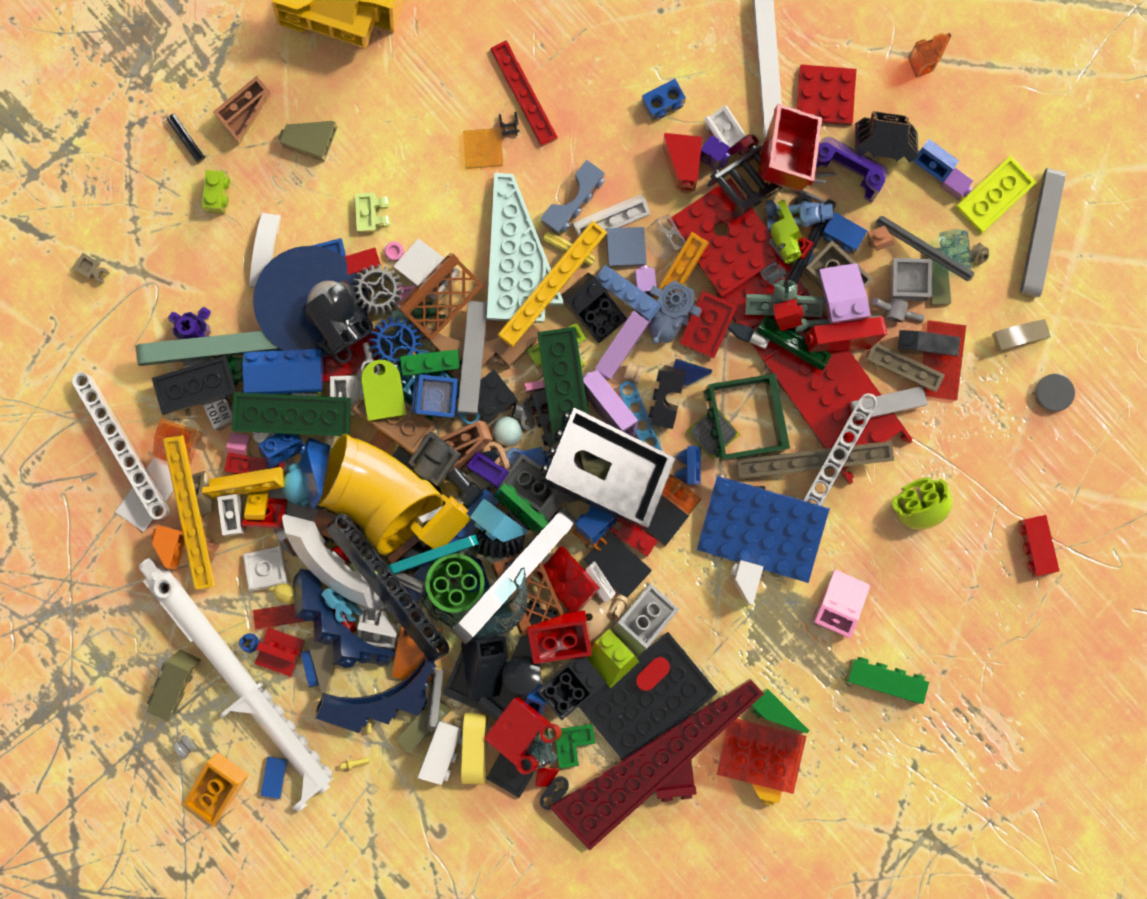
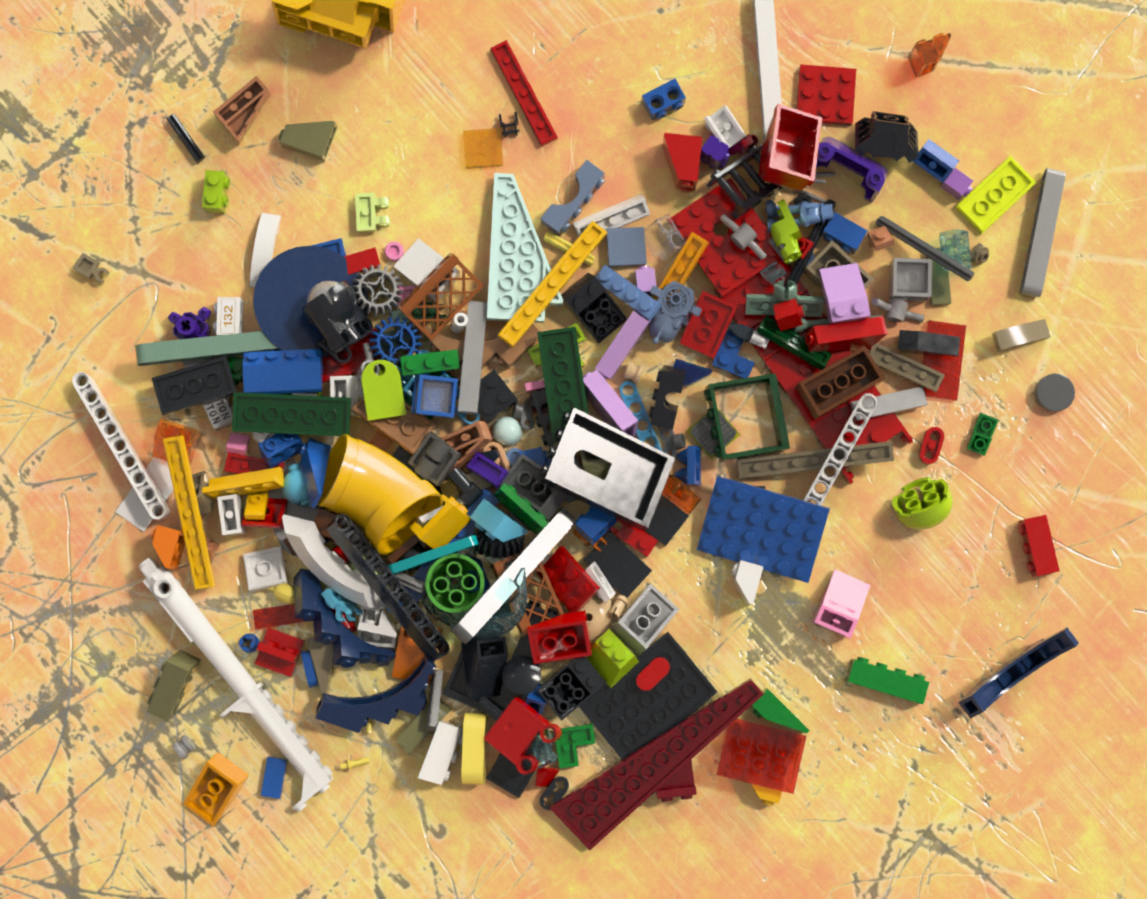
none -> white brick [213,297,244,336]
none -> white cylinder [450,313,468,334]
none -> dark grey piece [660,427,686,458]
none -> blue plate [712,330,755,379]
none -> light grey piece [720,214,767,260]
none -> reddish brown brick [795,346,885,420]
none -> red plate [919,427,945,465]
none -> dark blue arch [958,627,1079,718]
none -> green slope [966,412,999,456]

